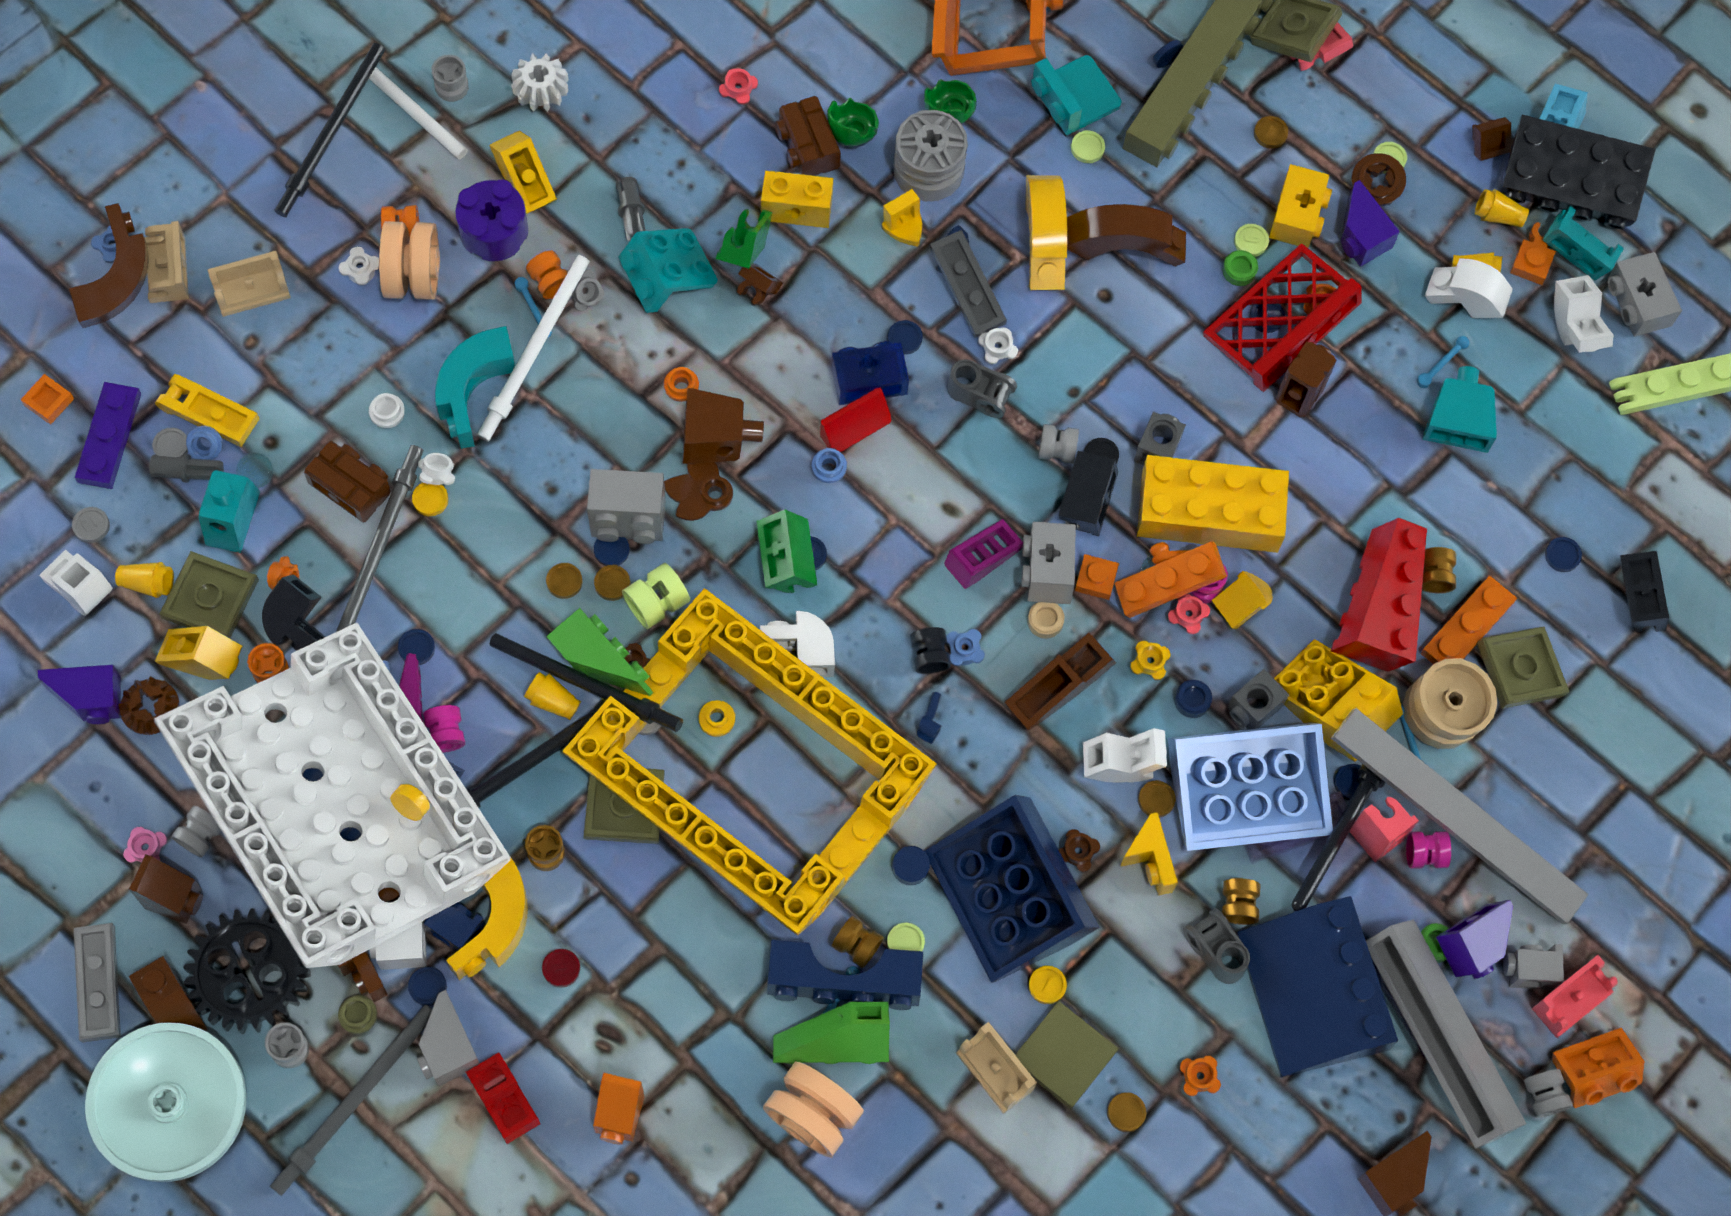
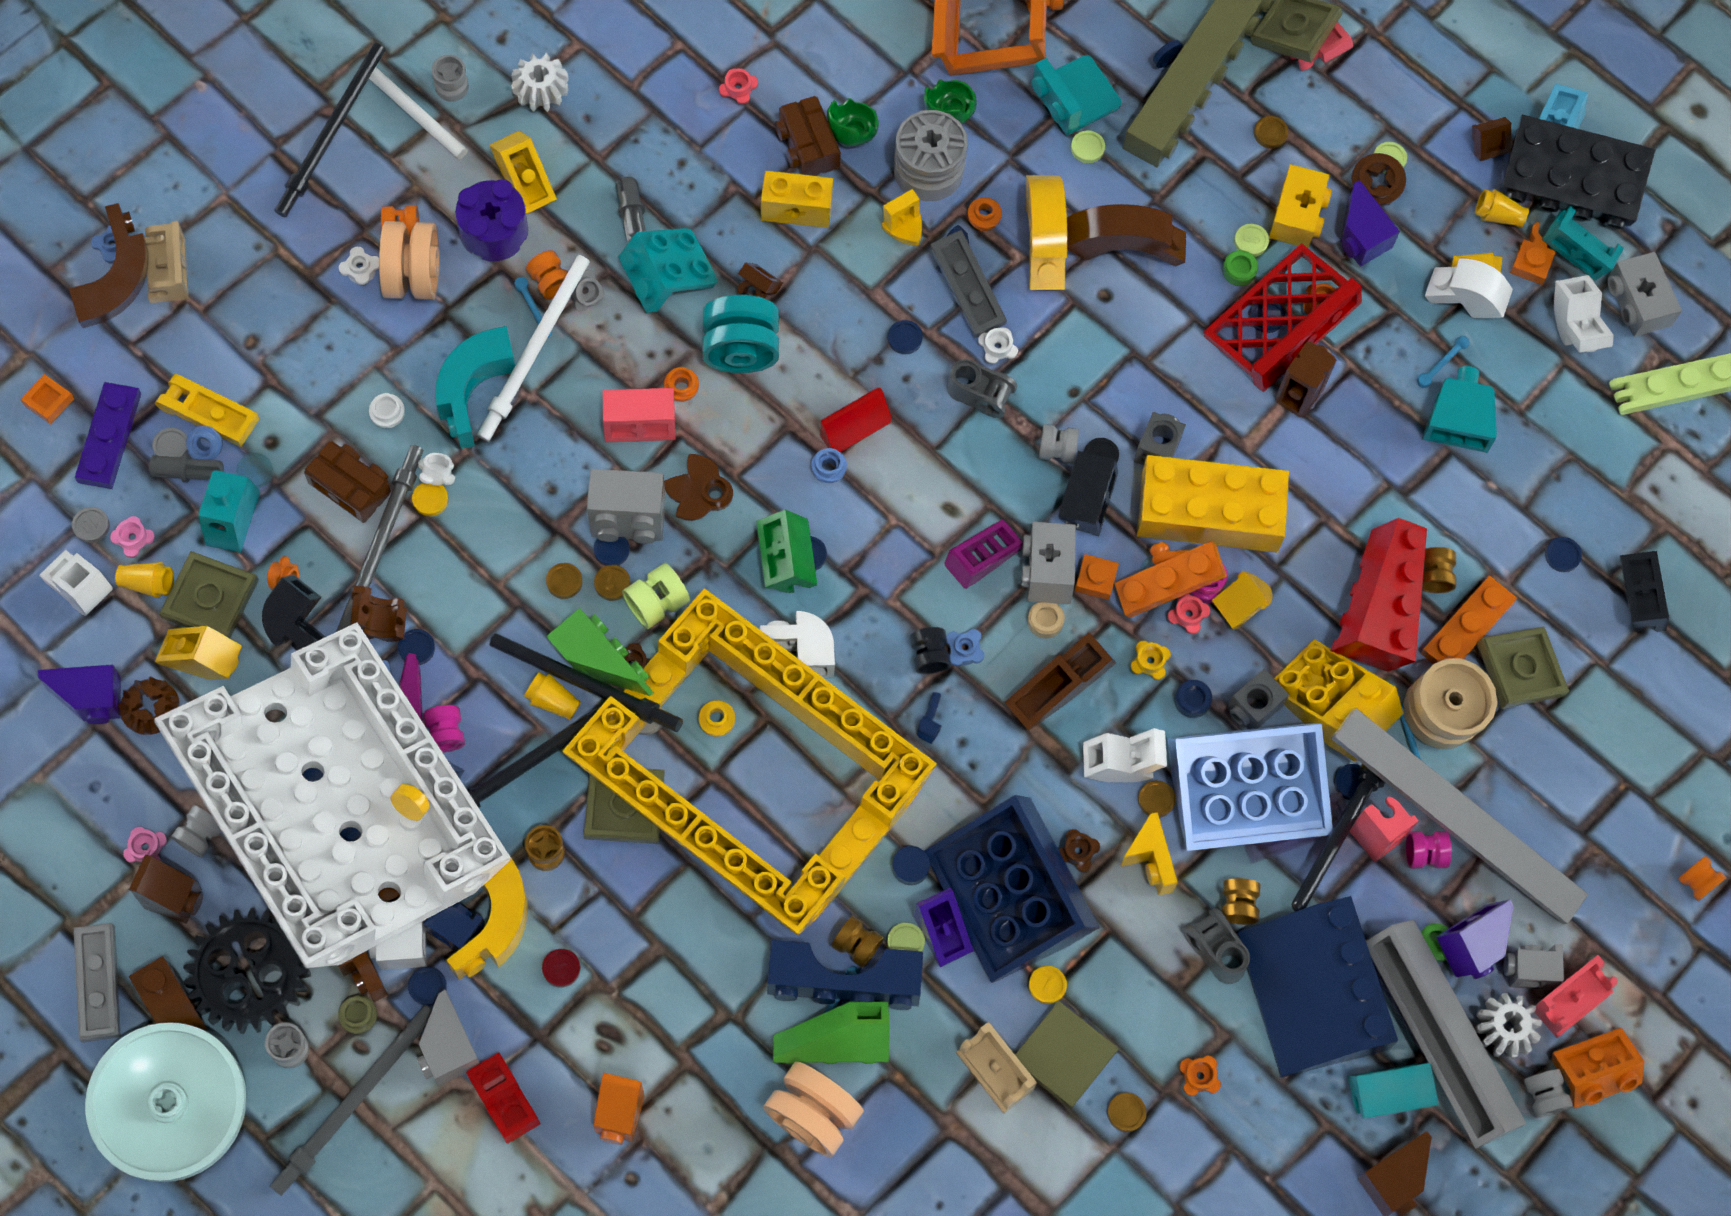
tan hinge [207,251,291,317] -> none
orange wheel [247,643,289,683] -> none
reddish brown torso [682,388,764,464] -> none
green hinge [716,209,772,269] -> none
clear blue brick [831,341,909,405] -> none
none -> bright pink plate [110,516,155,558]
none -> reddish brown piece [350,586,407,642]
none -> coral hinge [603,388,676,442]
none -> teal wheel [703,295,779,373]
none -> dark purple slope [914,888,973,967]
none -> orange plate [967,197,1002,231]
none -> teal hinge [1347,1063,1439,1119]
none -> white gear [1475,993,1542,1059]
none -> orange wheel [1678,855,1726,901]

